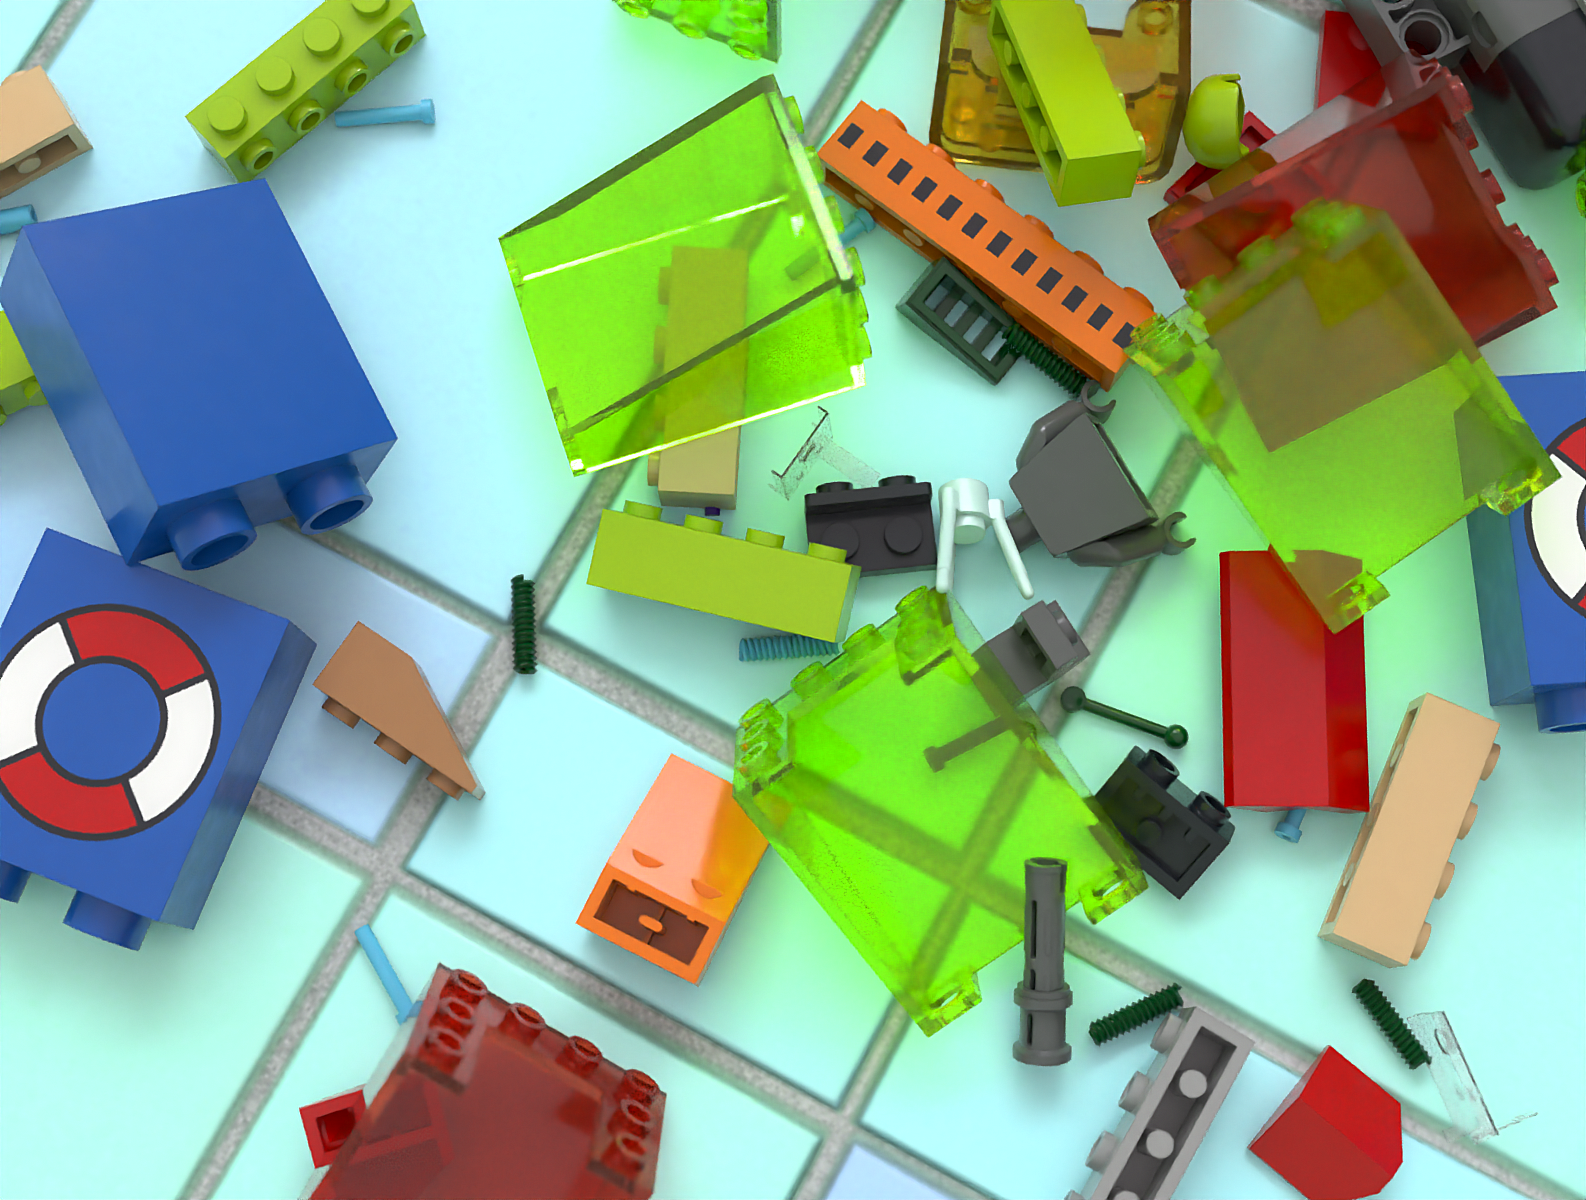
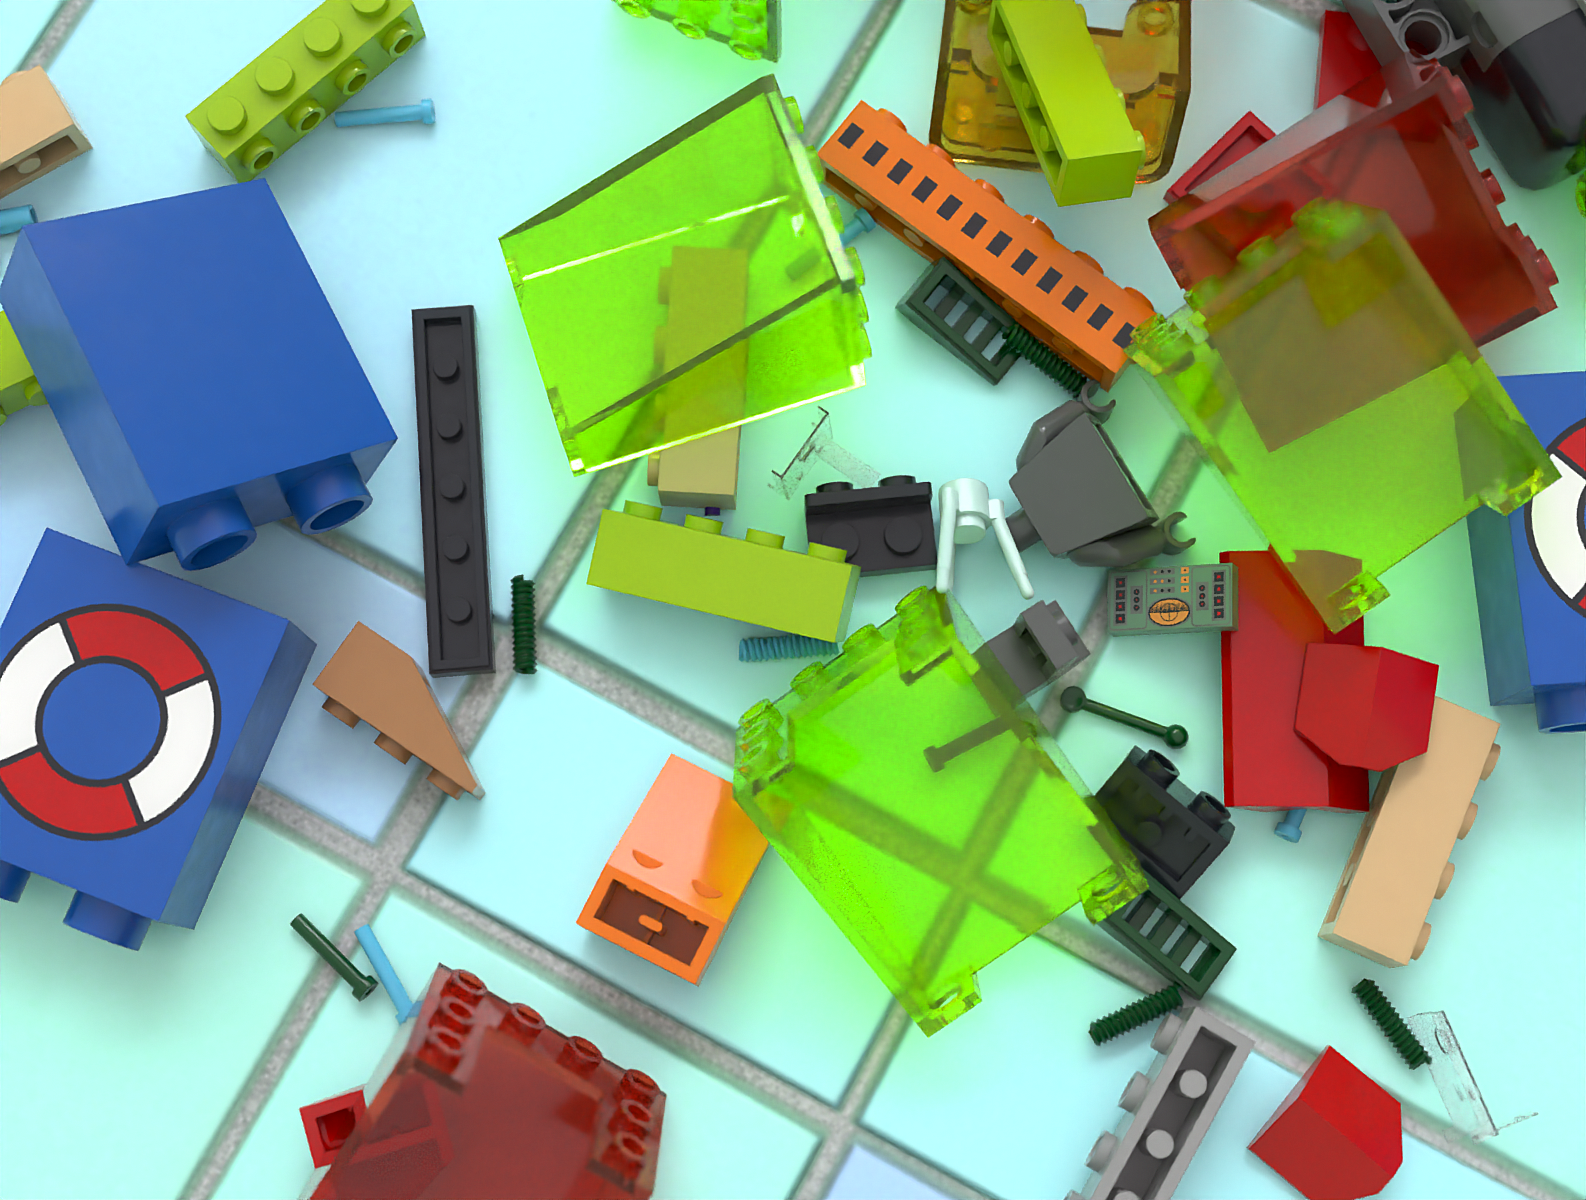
dark grey pin [1013,857,1073,1066] -> none
lime hair [1181,74,1249,170] -> none
none -> dark green piece [290,913,378,1002]
none -> black tile [411,305,496,678]
none -> dark green slope [1087,866,1237,1001]
none -> tile [1107,563,1238,637]
none -> red slope [1293,642,1439,772]

